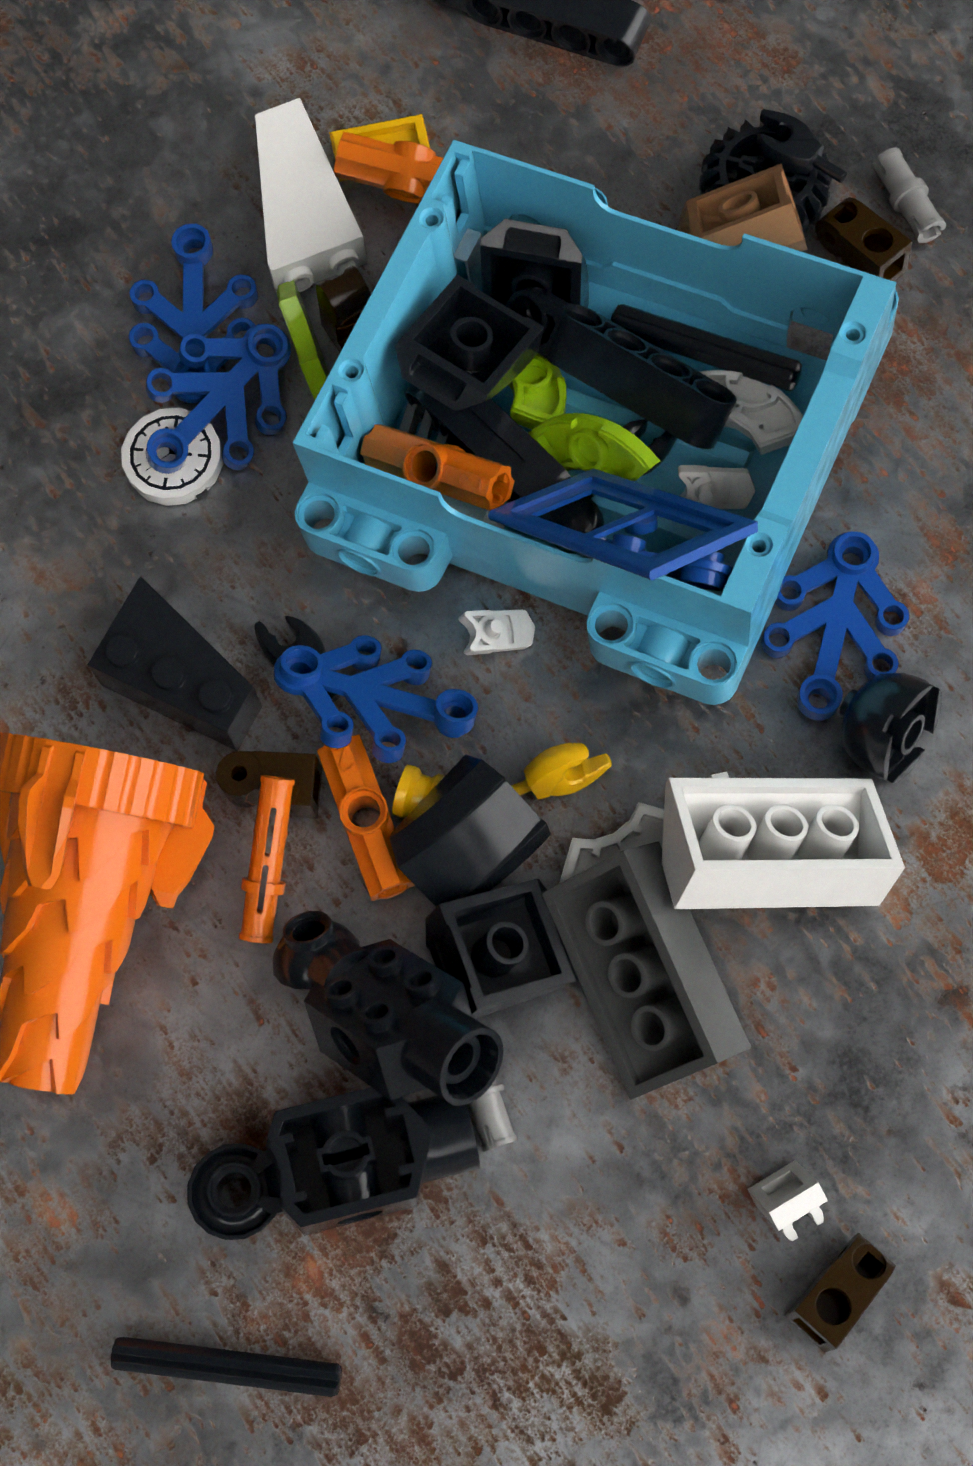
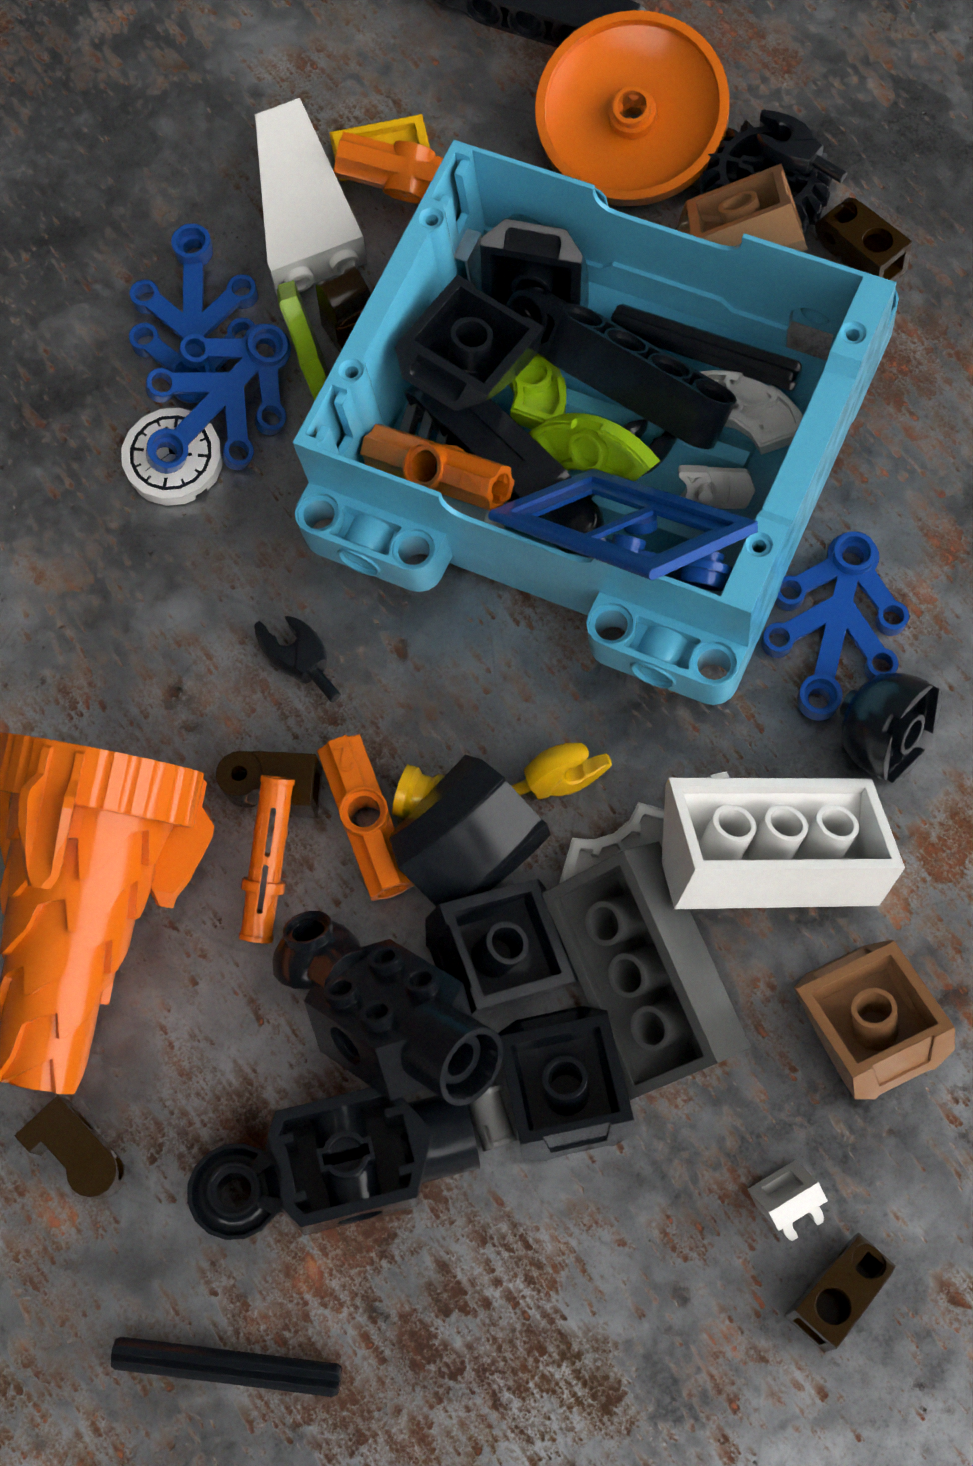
black wedge [88,576,262,751] -> none
blue plant [273,635,478,763] -> none
white piece [458,609,536,656] -> none
light grey pin [872,148,946,243] -> none
none -> dark brown leg [14,1095,126,1200]
none -> black slope [498,1006,635,1161]
none -> orange dish [535,10,730,207]
none -> medium nougat slope [793,940,955,1100]

